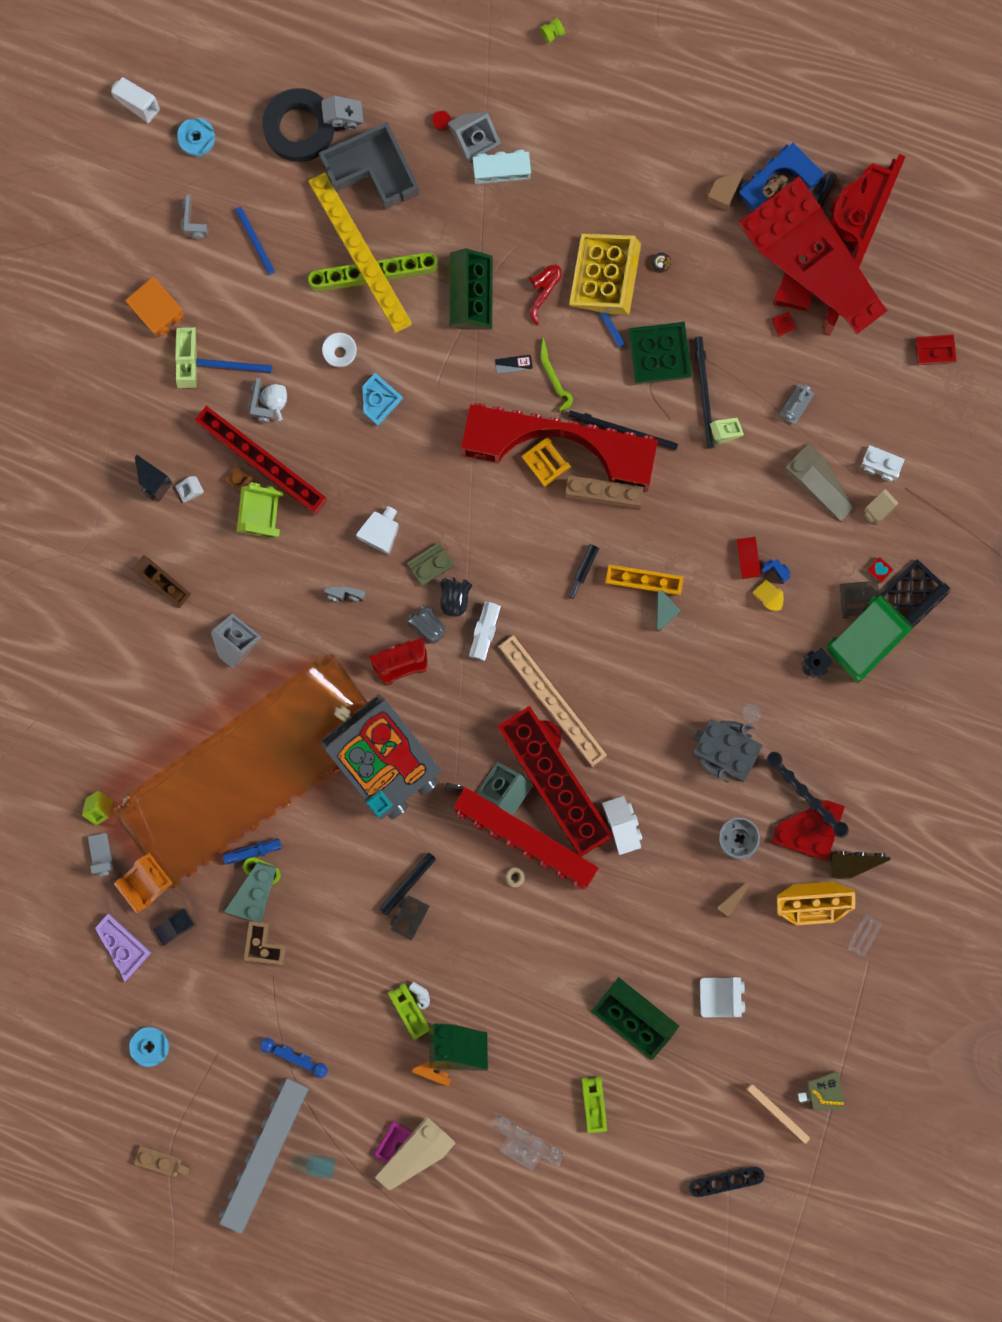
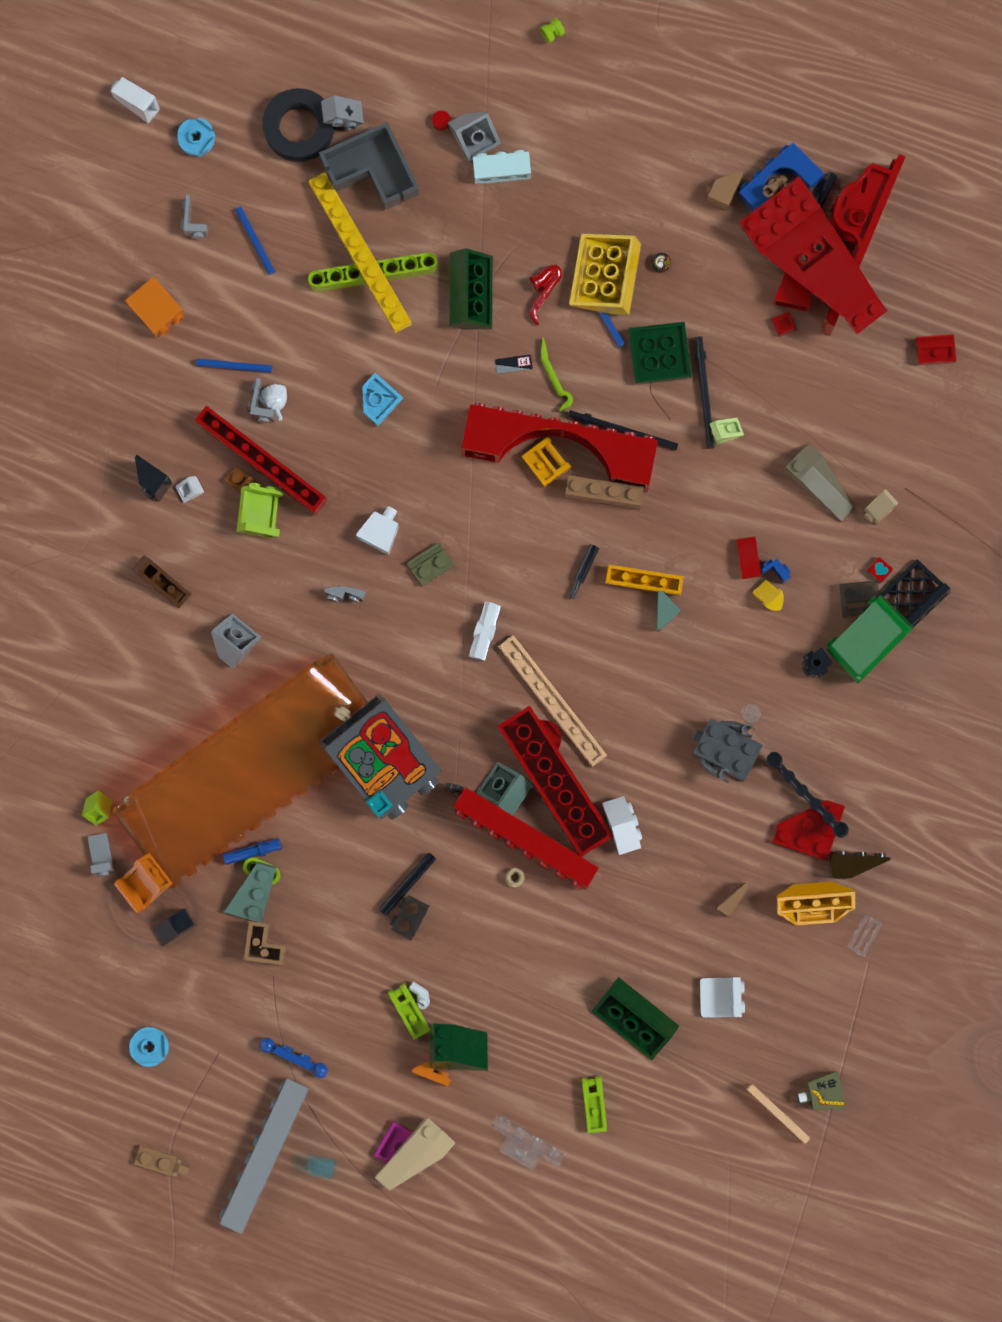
lavender wing [95,913,152,982] -> none
yellowish green slope [176,327,197,388] -> none
white piece [322,333,357,367] -> none
red piece [369,637,428,686] -> none
dark grey piece [407,604,446,644] -> none
black piece [439,577,473,617] -> none
black beam [689,1166,765,1197] -> none
light grey wheel [719,817,760,860] -> none
light grey hinge [779,384,815,425] -> none
white bracket [860,445,905,482] -> none

